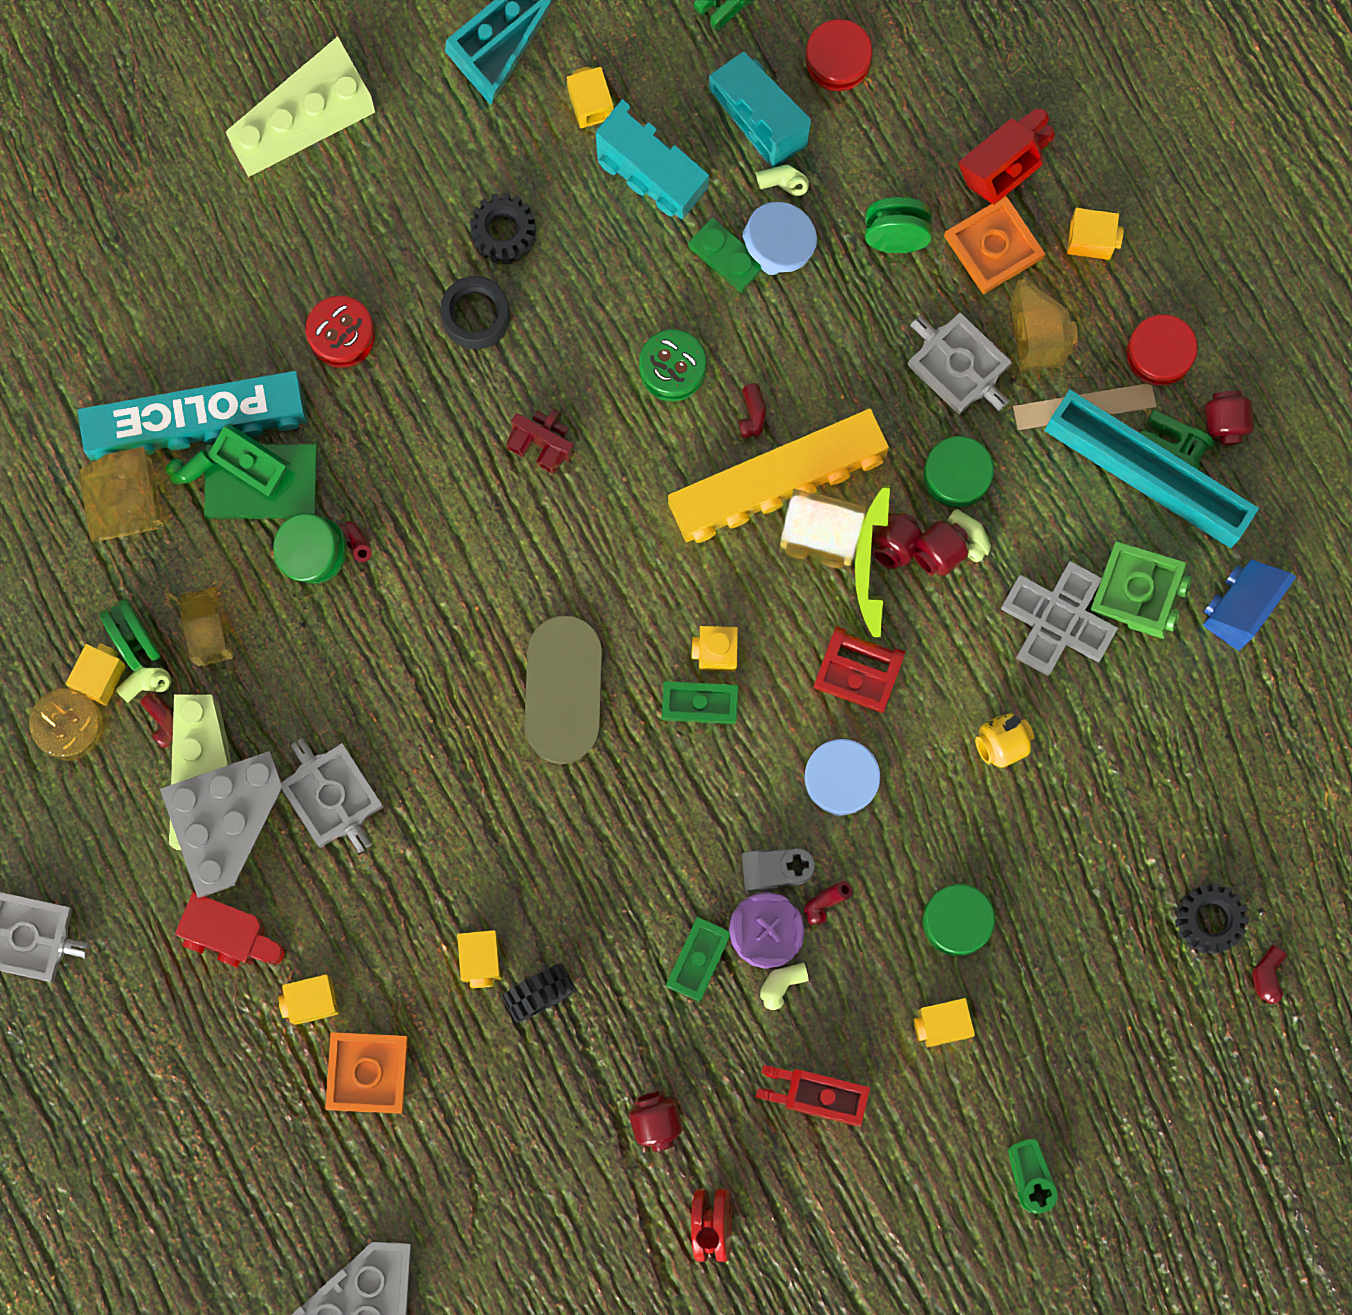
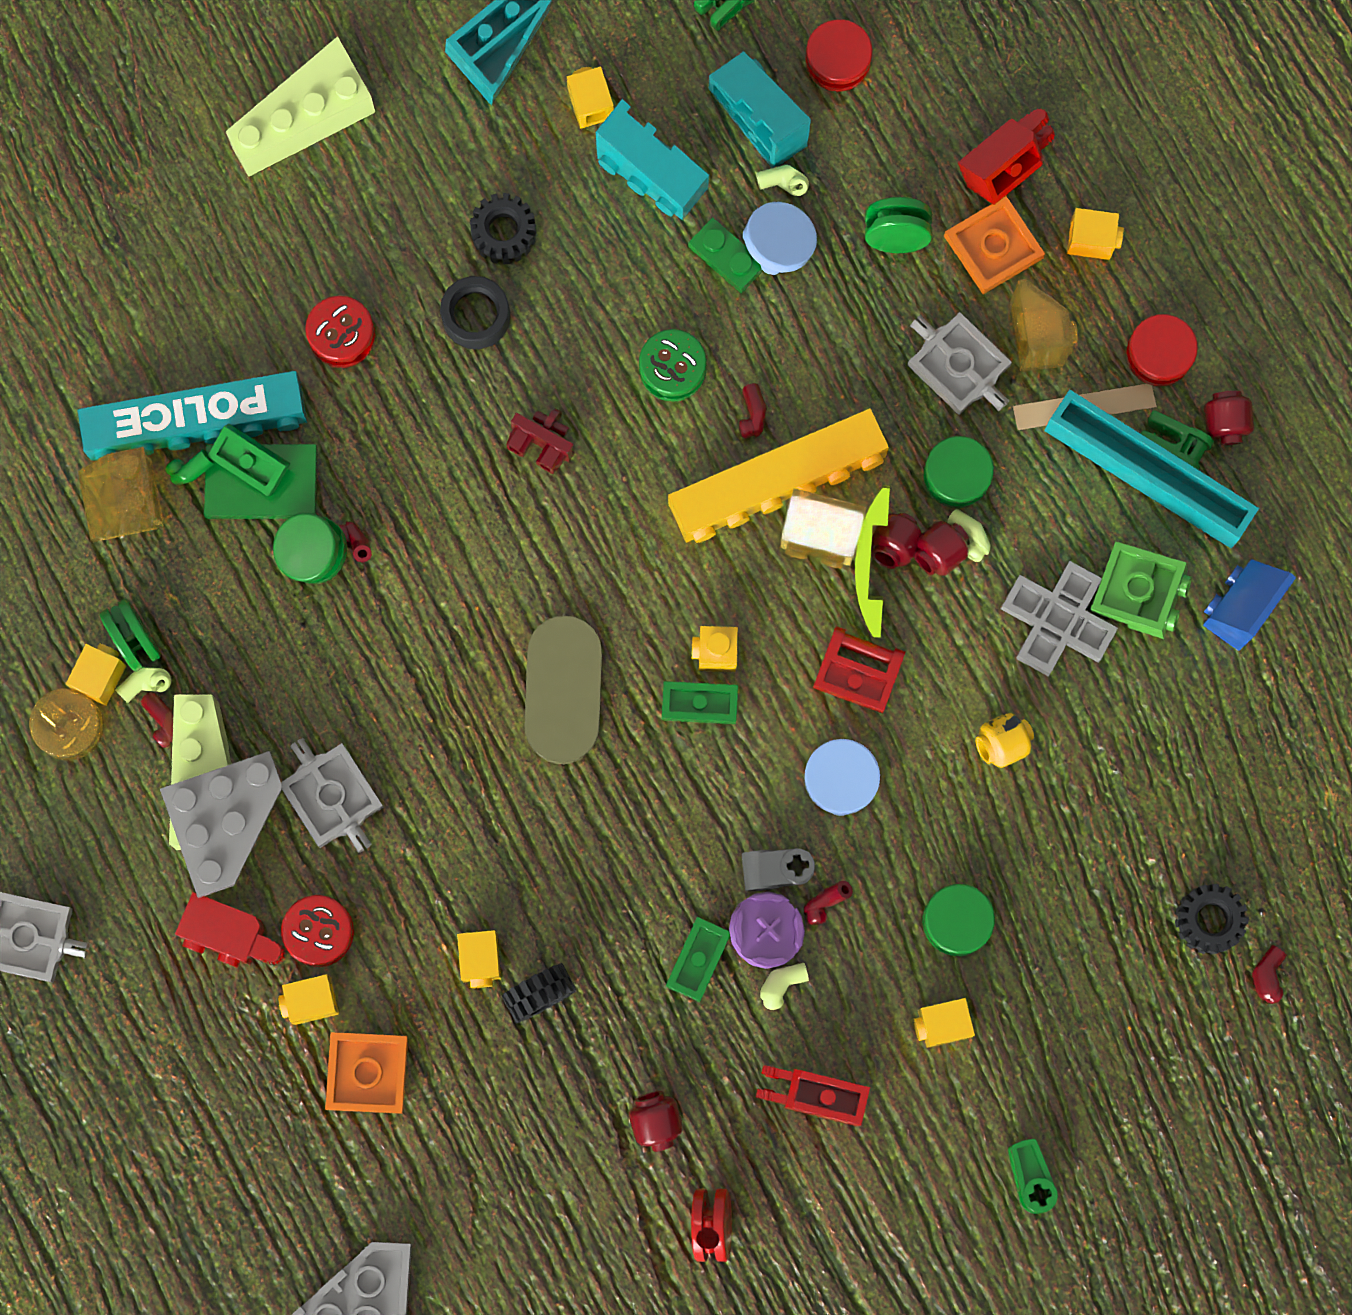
clear yellow slope [180,586,233,667] -> none
none -> red head [281,895,355,967]

